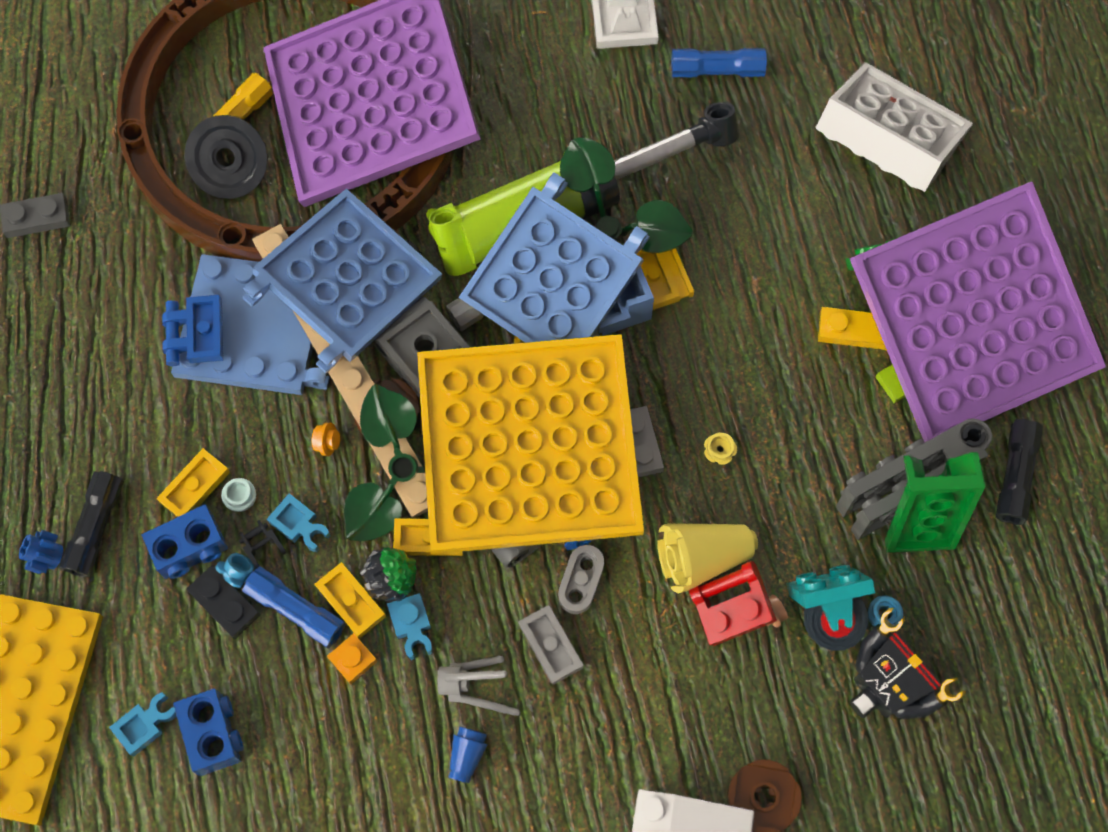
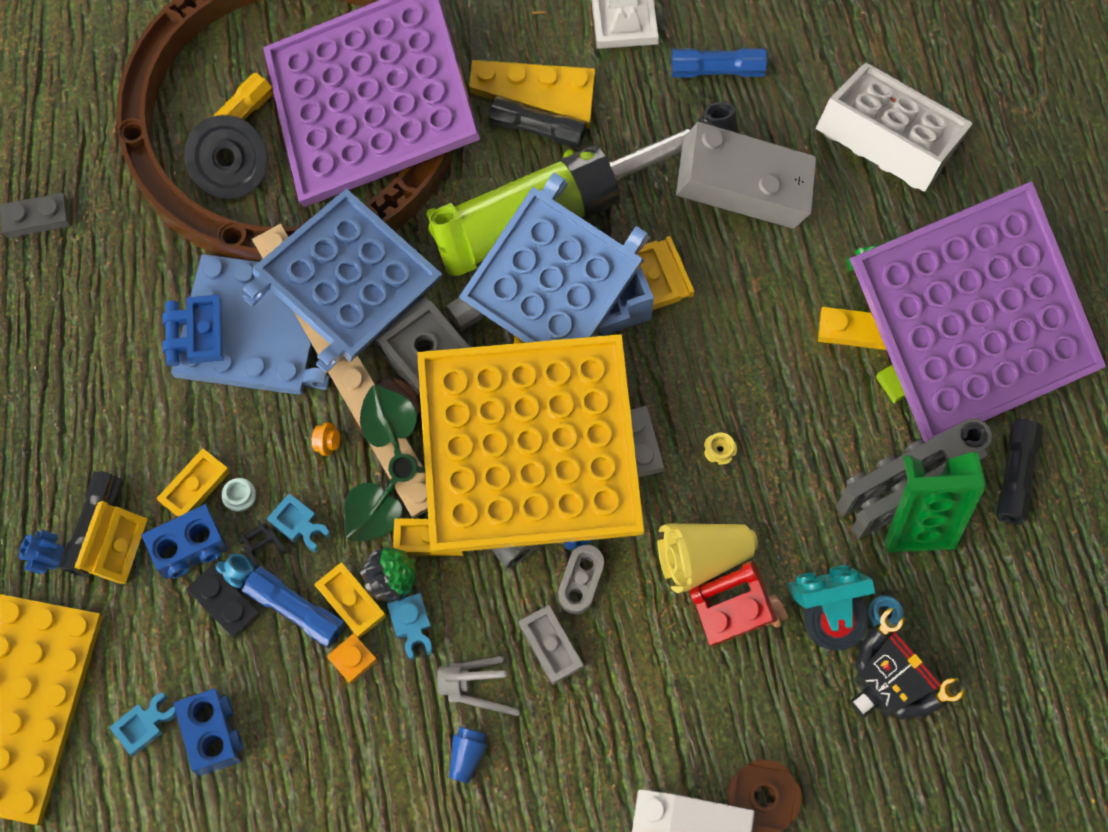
dark green plant [560,138,693,253] -> none
none -> yellow plate [74,501,148,584]
none -> yellow wing [469,60,595,129]
none -> black axle [489,96,587,149]
none -> light grey brick [676,122,816,229]

